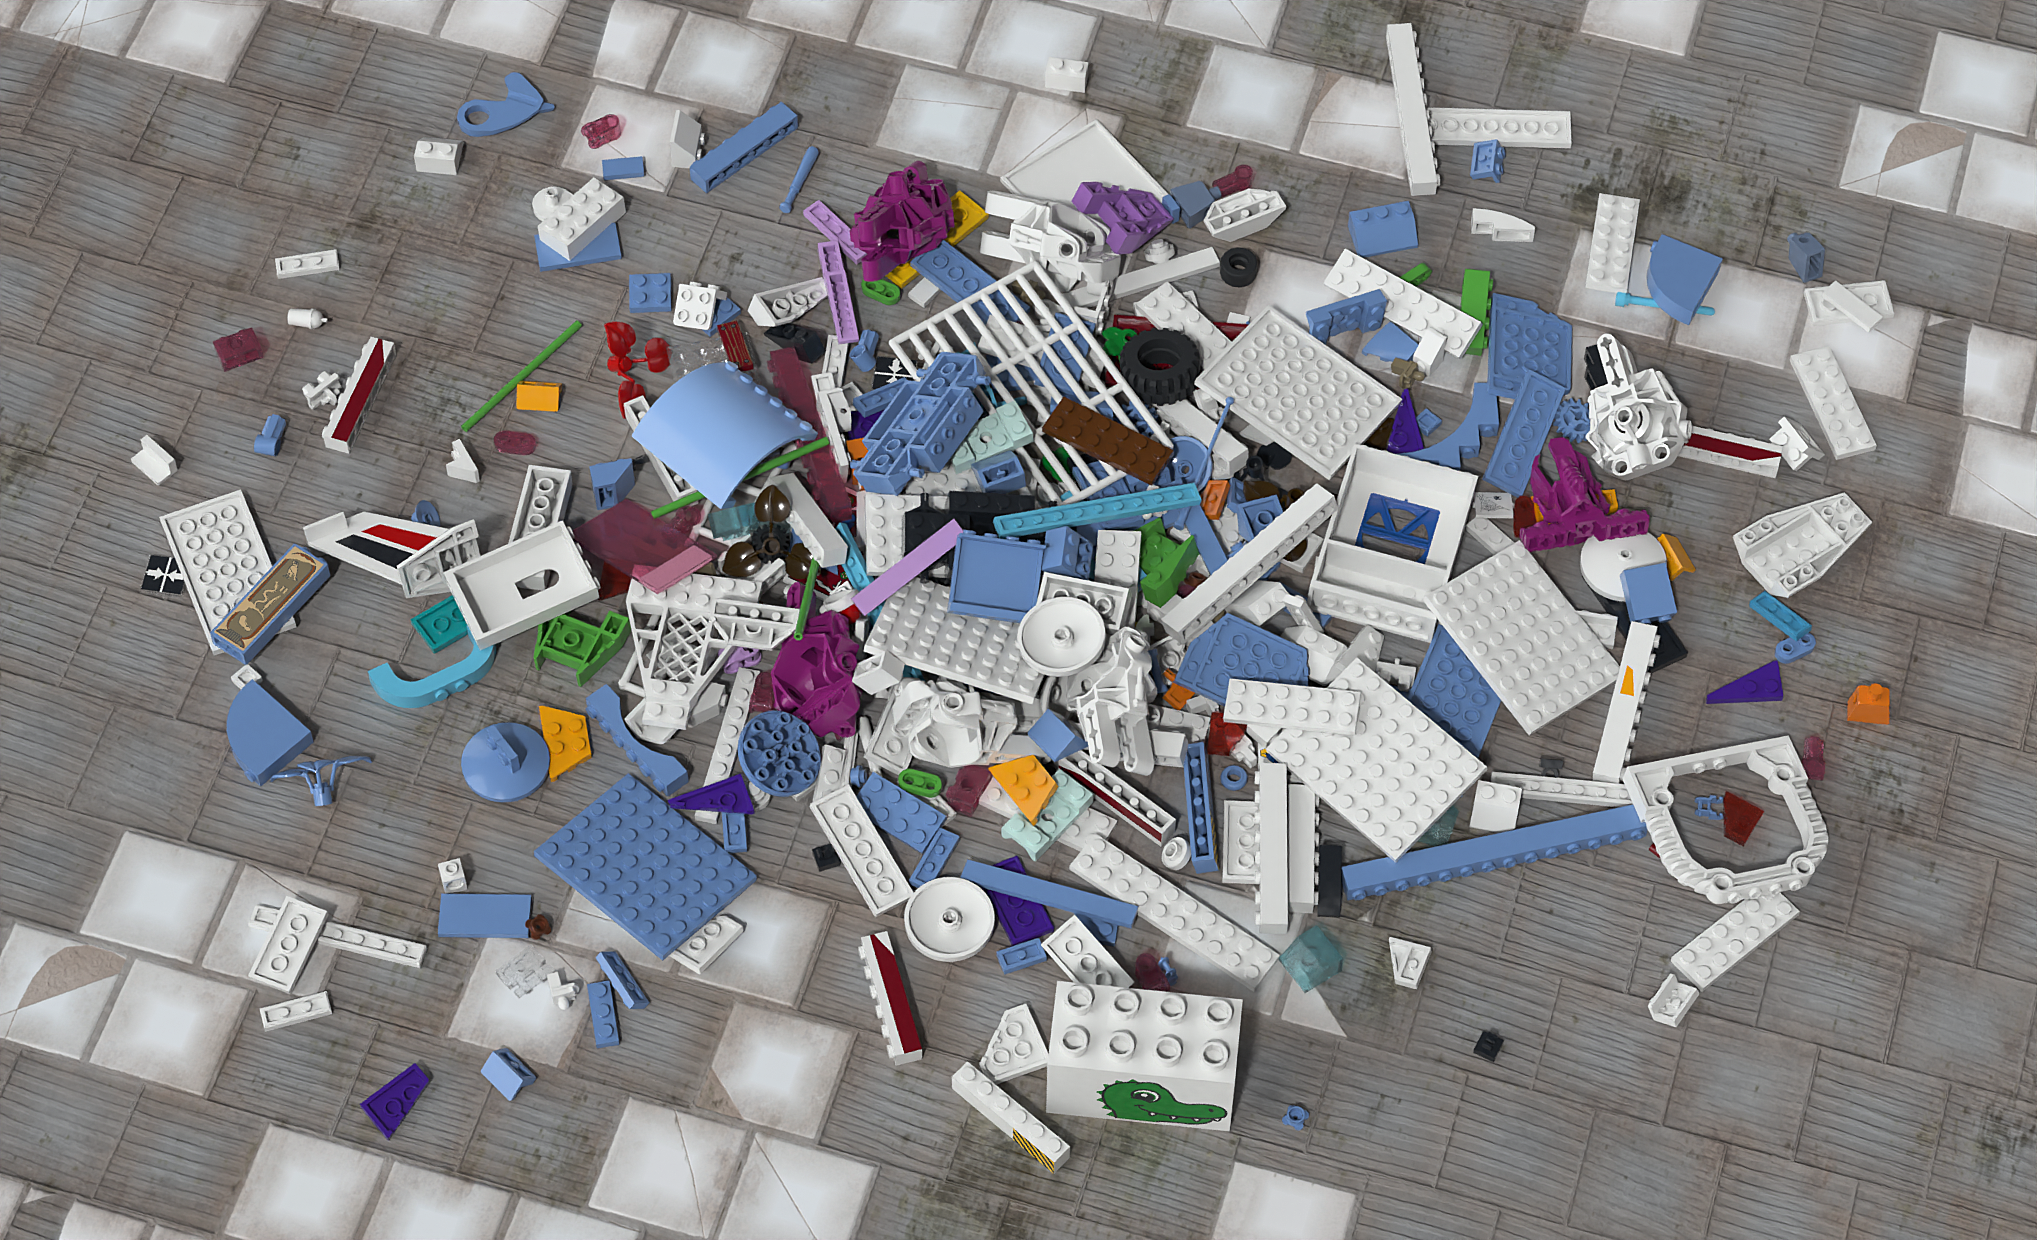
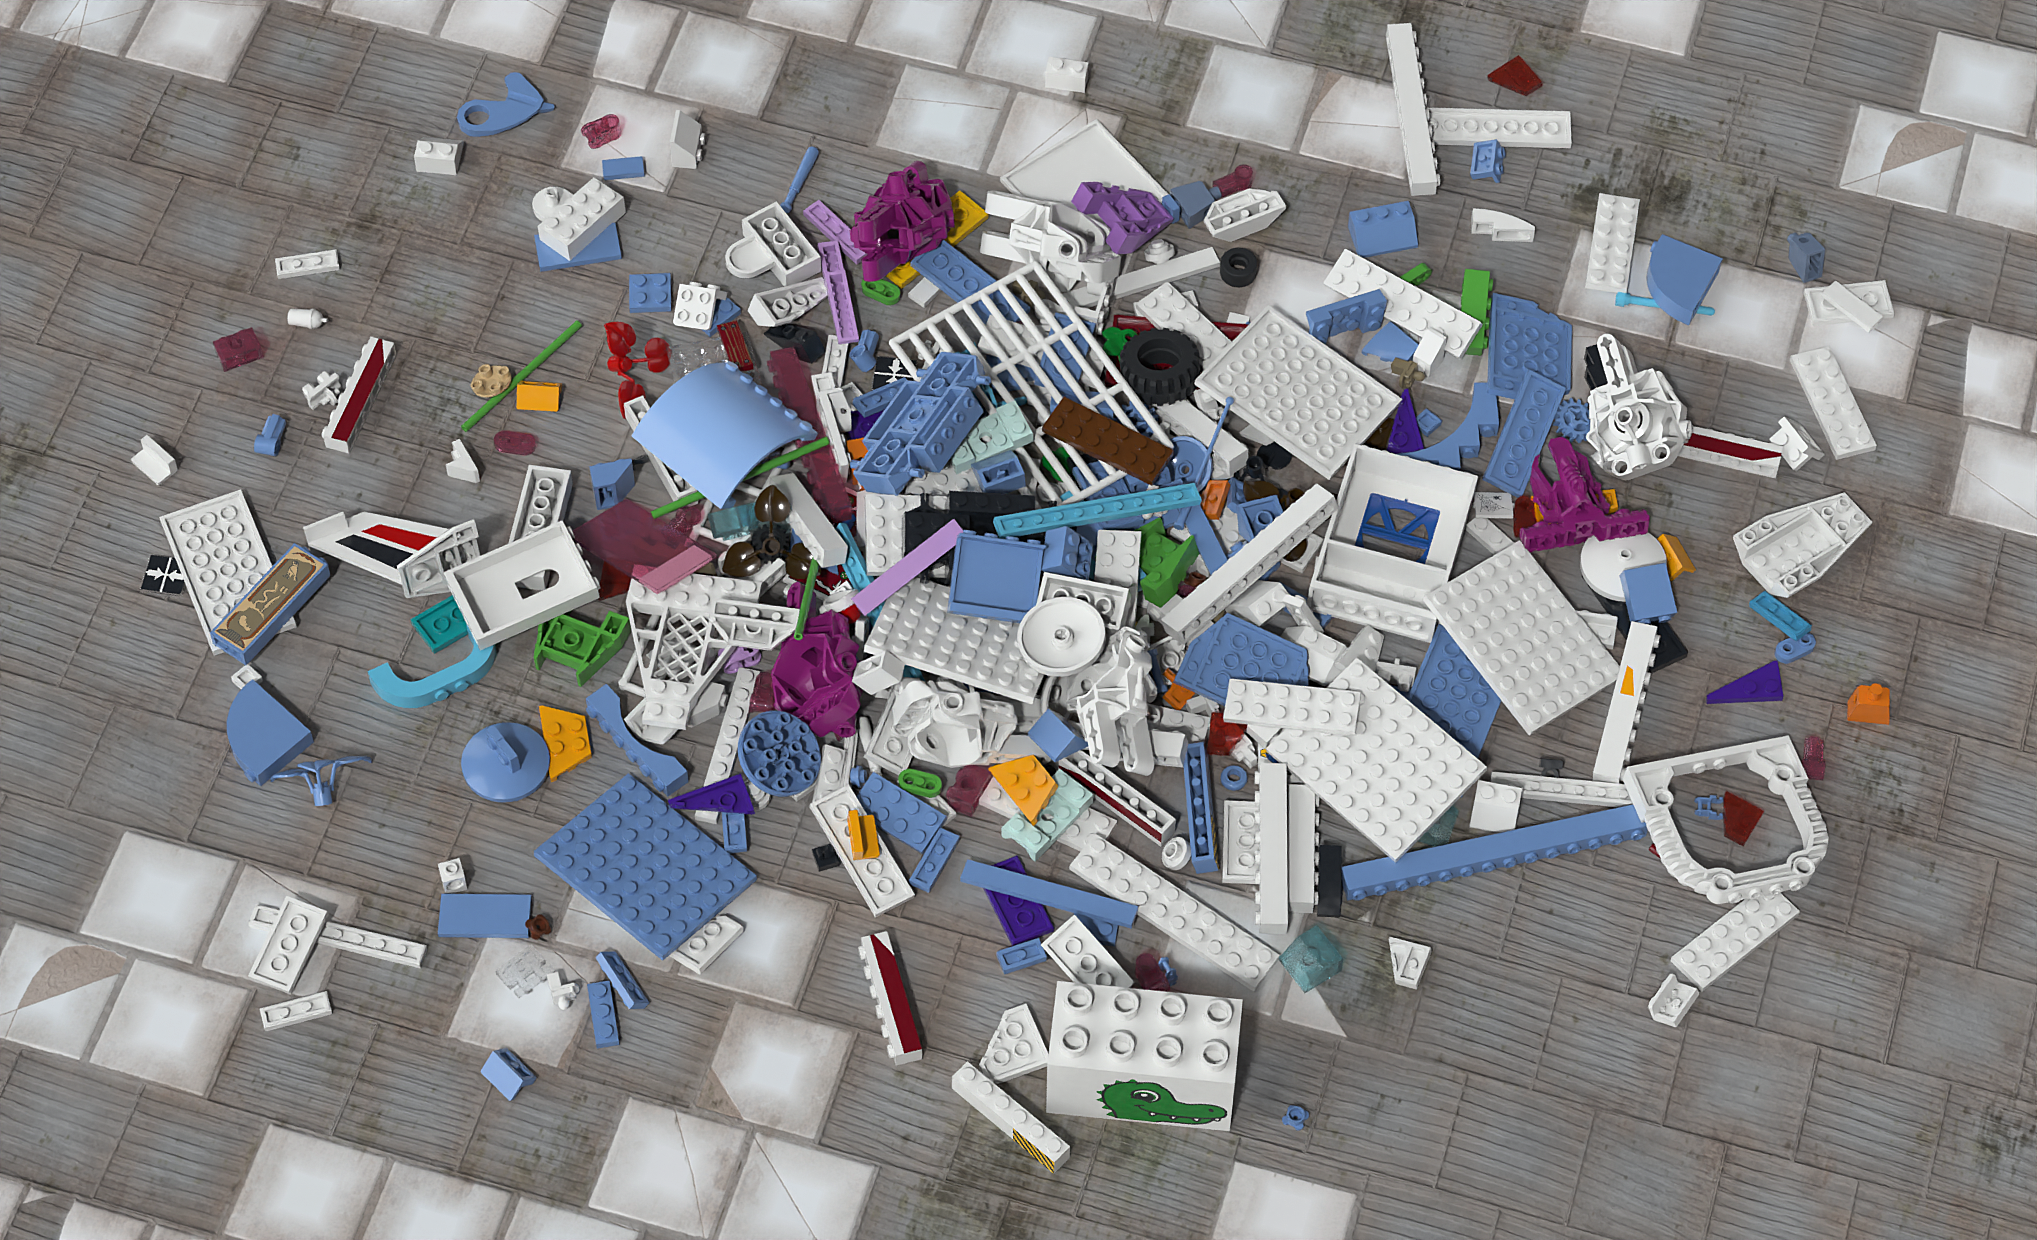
dark purple wing [360,1063,429,1141] -> none
medium blue piece [411,500,440,527] -> none
medium blue brick [690,102,798,194] -> none
white dish [904,877,994,962] -> none
black tile [1473,1031,1504,1062] -> none
none -> tan dish [471,364,512,397]
none -> white brick [725,201,821,286]
none -> light orange panel [847,810,880,860]
none -> clear red wing [1487,55,1542,96]

